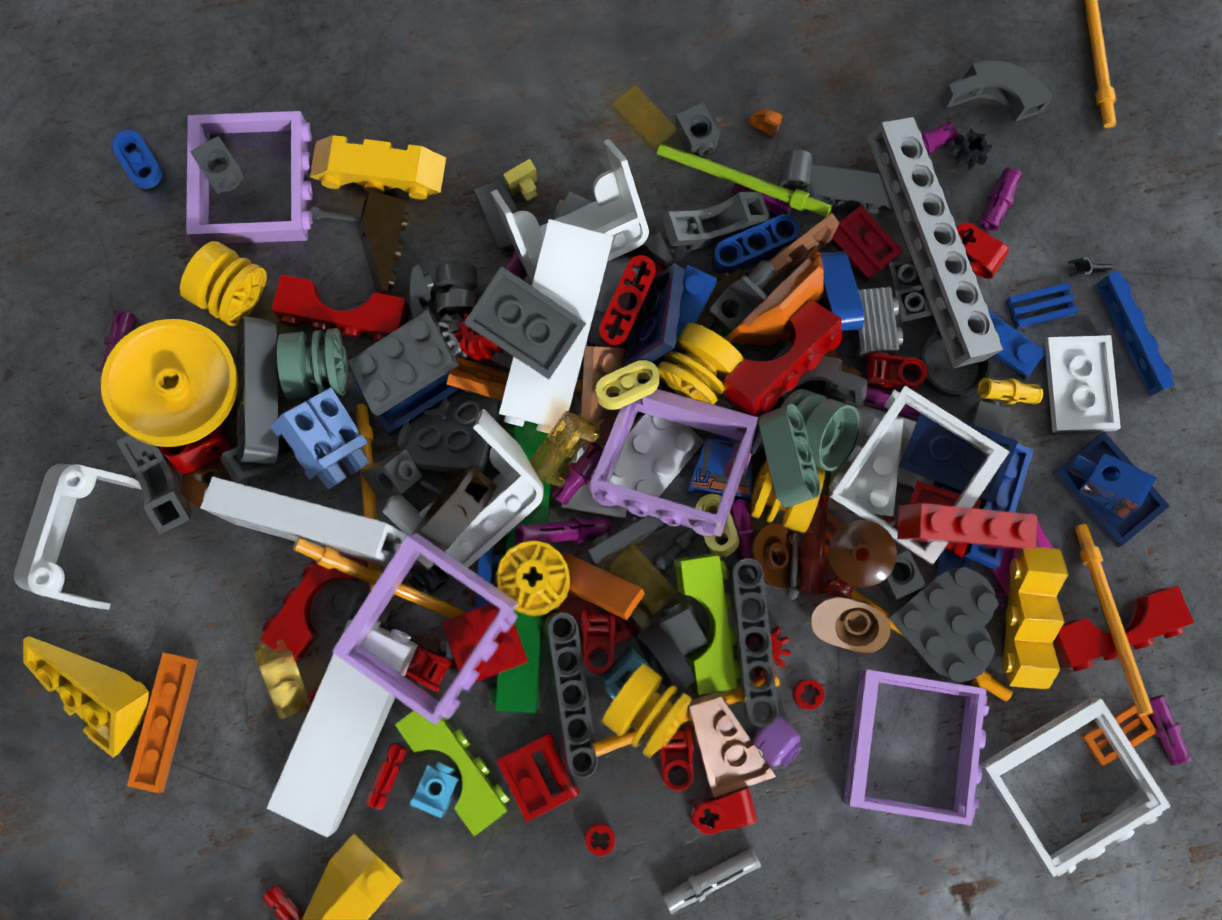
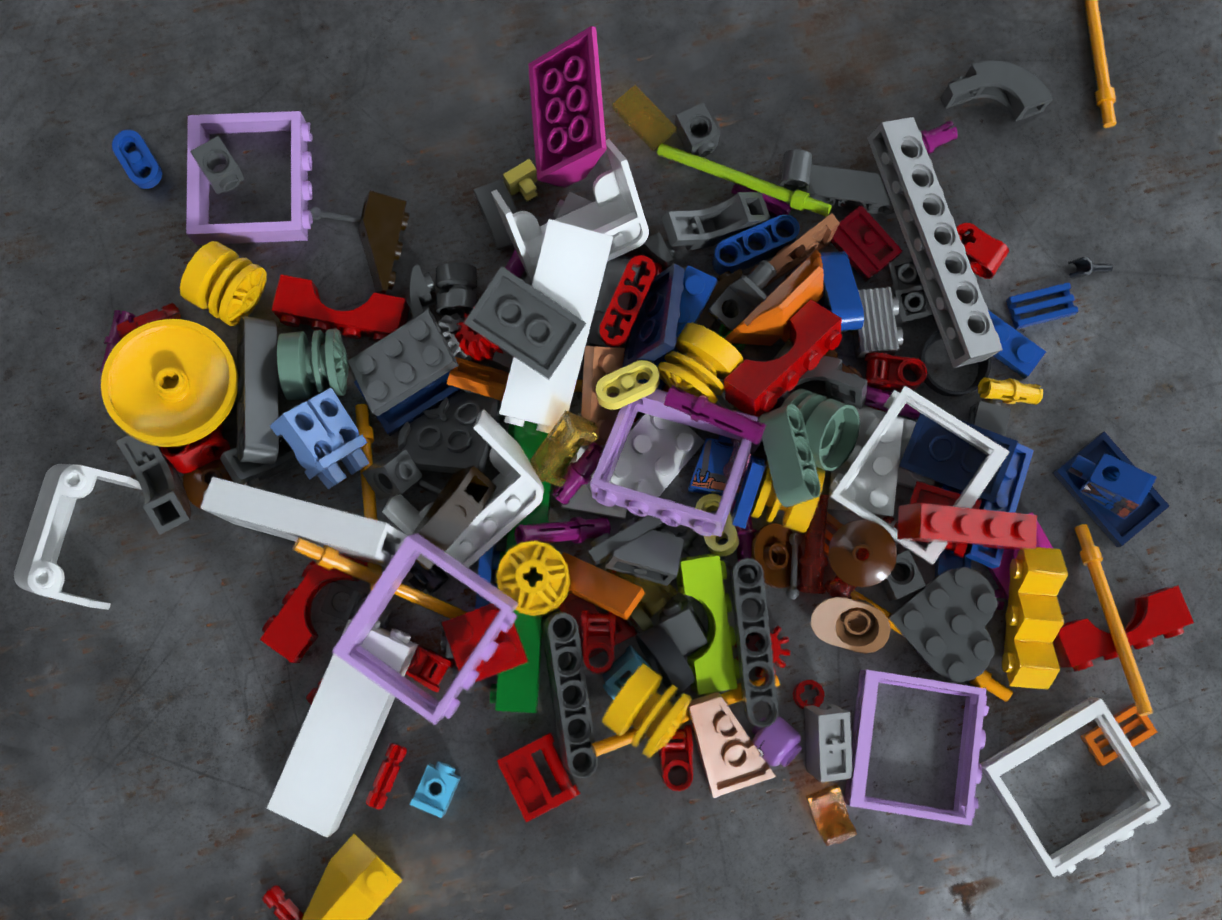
yellow wedge [23,636,149,758] -> none
orange plate [127,653,199,793] -> none
clear yellow hinge [254,640,312,720] -> none
yellow brick [310,135,446,200] -> none
lime arch [395,701,510,836] -> none
red bush [585,823,615,856] -> none
light grey pin [662,847,762,914] -> none
red piece [690,787,758,835] -> none
orange tile [748,109,783,137] -> none
black gear [950,129,992,171] -> none
magenta pin [979,168,1023,231] -> none
white plate [1044,335,1121,433] -> none
blue plate [1096,270,1175,396] -> none
magenta pin [1149,695,1192,766] -> none
none -> red axle [116,303,181,339]
none -> dark pink slope [528,26,607,188]
none -> dark grey slope [604,529,684,586]
none -> magenta pin [664,385,766,445]
none -> blue tile [731,455,765,529]
none -> light grey hinge [804,704,853,782]
none -> clear orange bracket [806,784,857,846]

